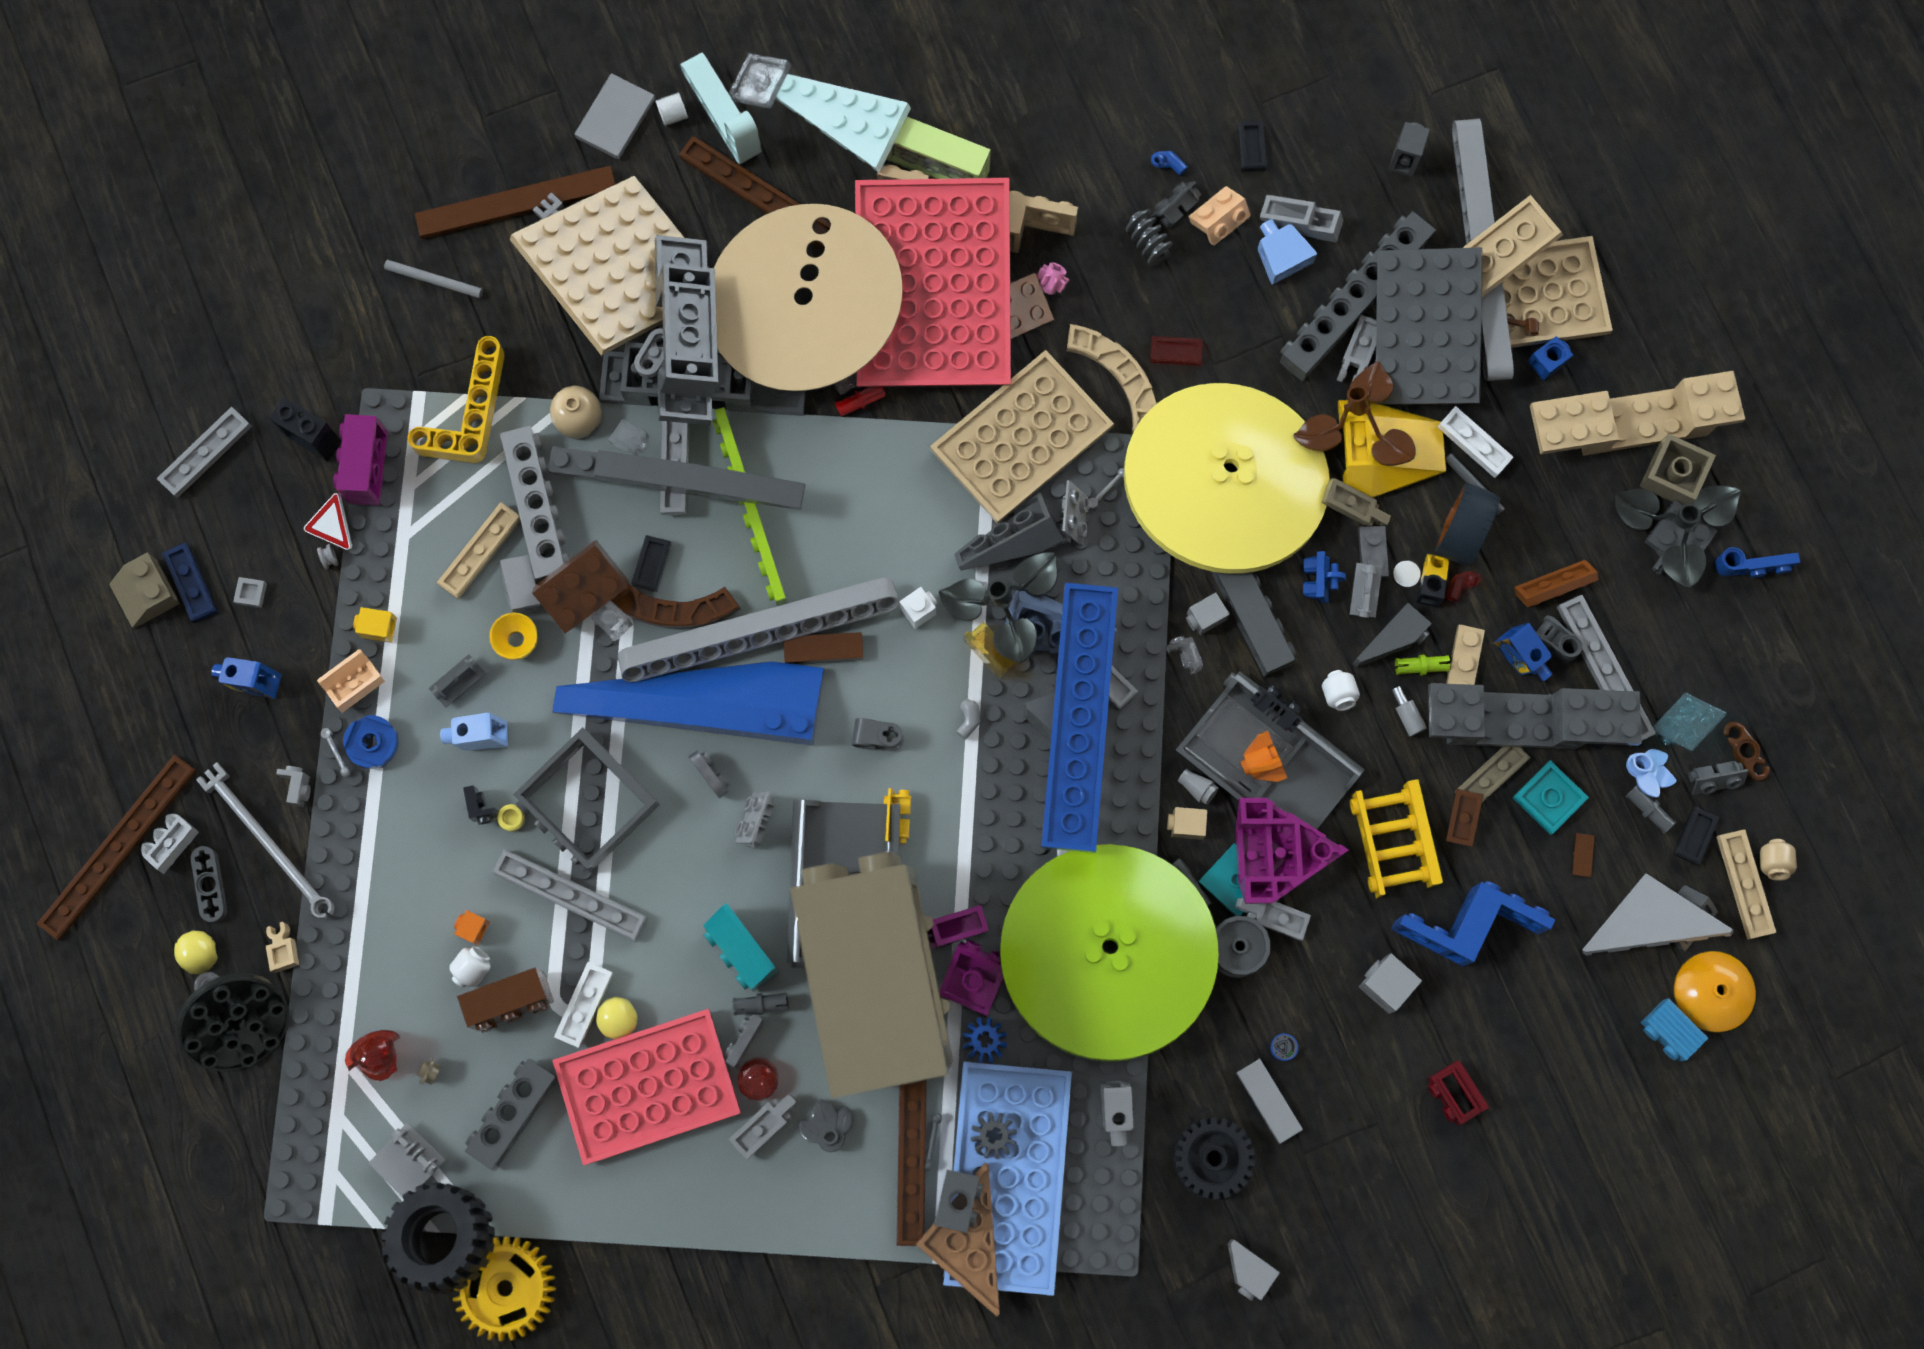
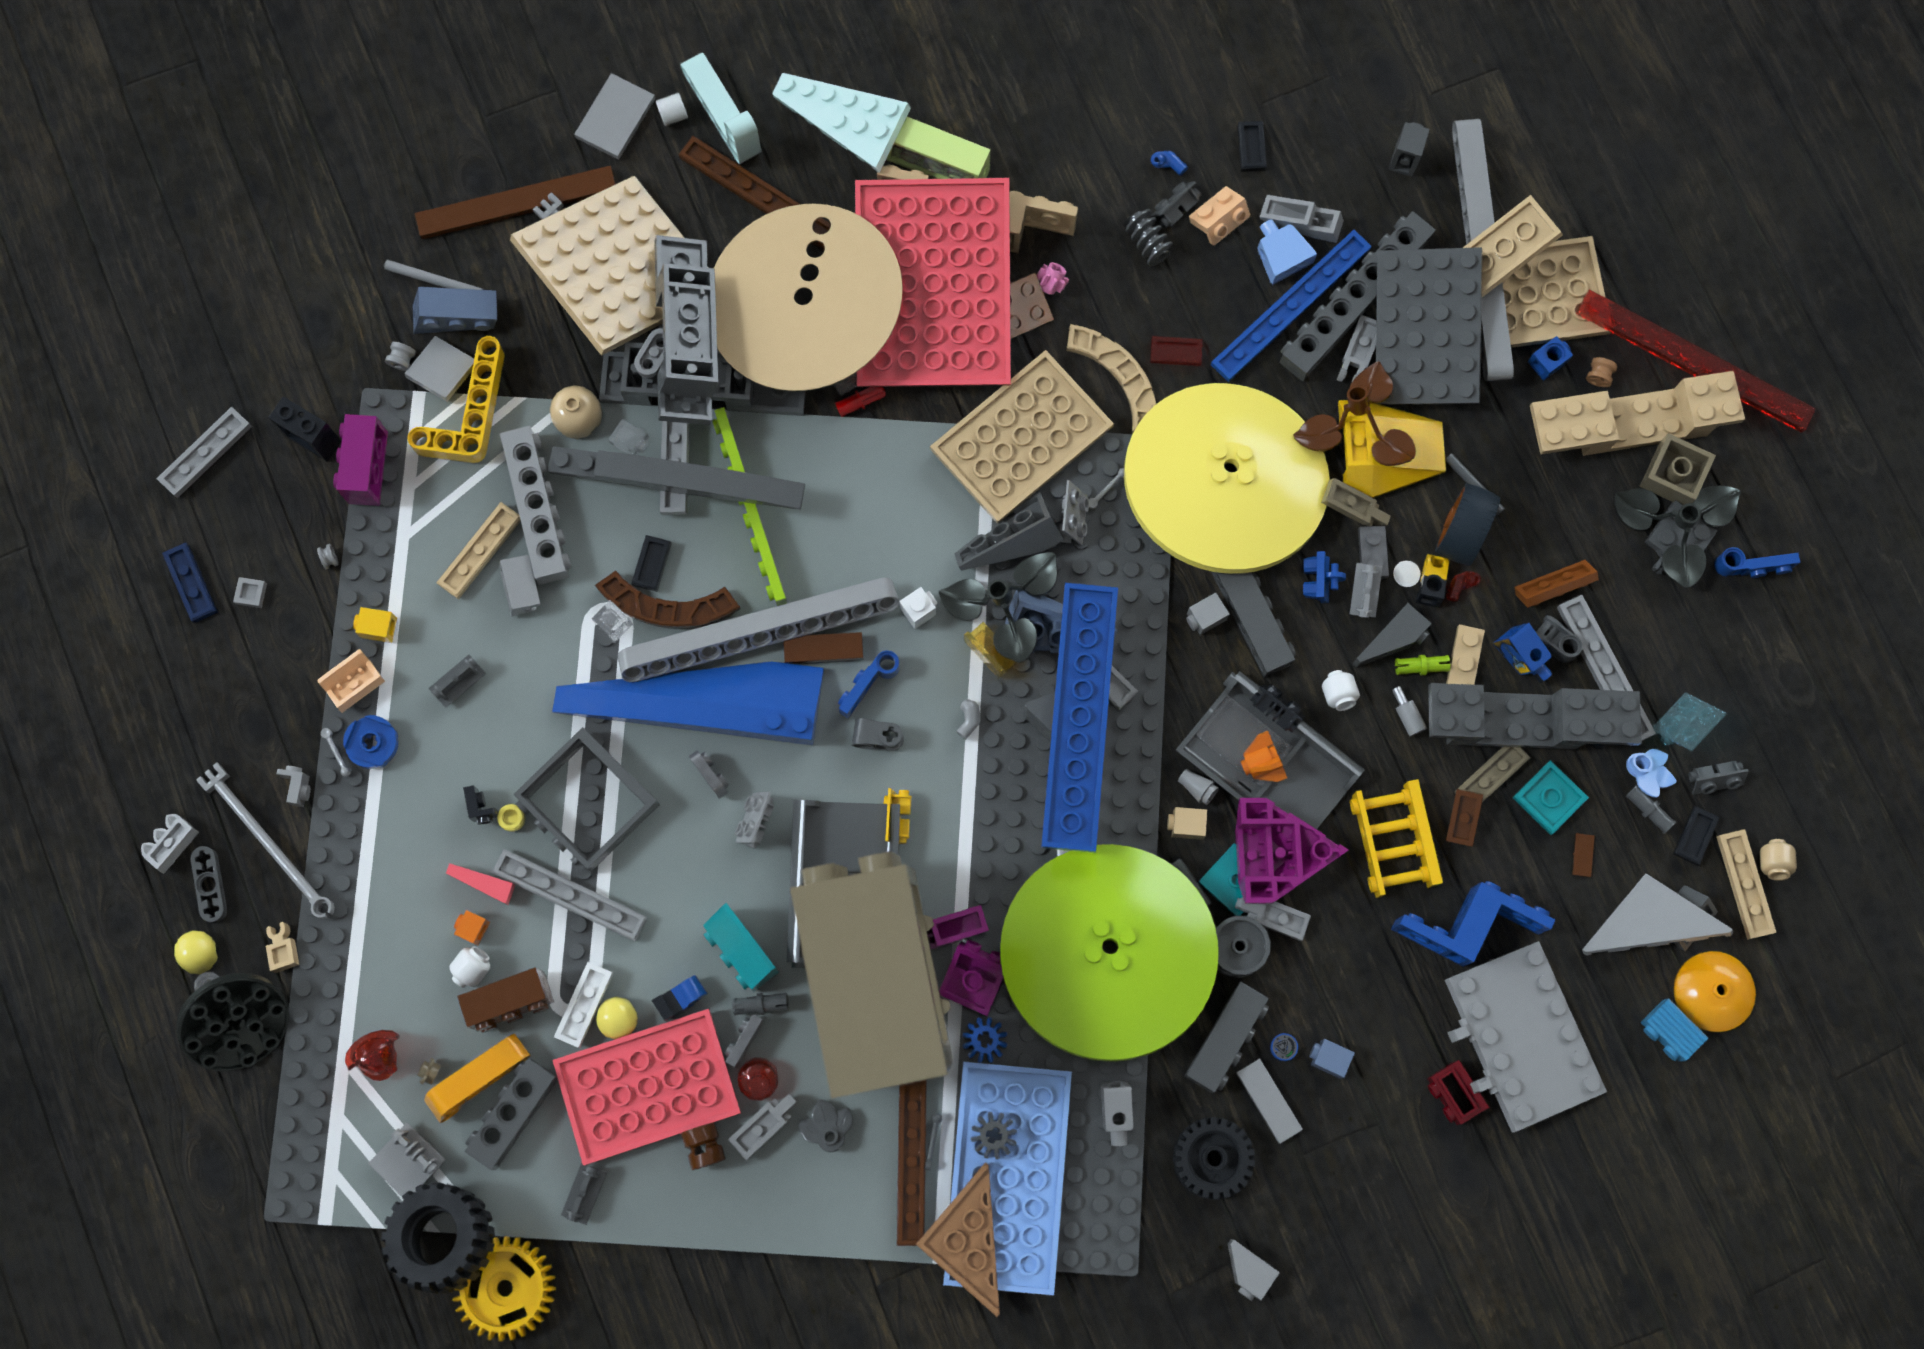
reddish brown tile [37,754,197,941] -> none
dark tan slope [109,552,180,629] -> none
blue torso [211,657,282,699] -> none
piece [304,493,352,550] -> none
light blue torso [440,713,508,750] -> none
yellow piece [489,612,538,660] -> none
reddish brown brick [532,540,629,634] -> none
clear plate [729,54,791,108] -> none
dark grey brick [934,1170,983,1233] -> none
clear bracket [1166,636,1203,674] -> none
light grey head [1359,954,1422,1014] -> none
white plate [1437,406,1513,478] -> none
reddish brown hand [1507,318,1539,336] -> none
reddish brown piece [1723,721,1770,781] -> none
none -> light grey wheel [385,342,416,371]
none -> light grey tile [404,336,474,402]
none -> sand blue wedge [413,287,497,334]
none -> light orange beam [424,1033,531,1123]
none -> coral piece [446,863,516,906]
none -> dark grey hinge [561,1163,607,1225]
none -> leg [651,975,707,1022]
none -> reddish brown wheel [681,1122,726,1171]
none -> blue plate [838,650,900,719]
none -> dark grey brick [1184,981,1269,1093]
none -> blue plate [1211,230,1372,382]
none -> sand blue brick [1309,1039,1355,1079]
none -> light grey hinge [1445,941,1607,1133]
none -> clear red plate [1576,289,1816,433]
none -> medium nougat wheel [1586,357,1617,387]

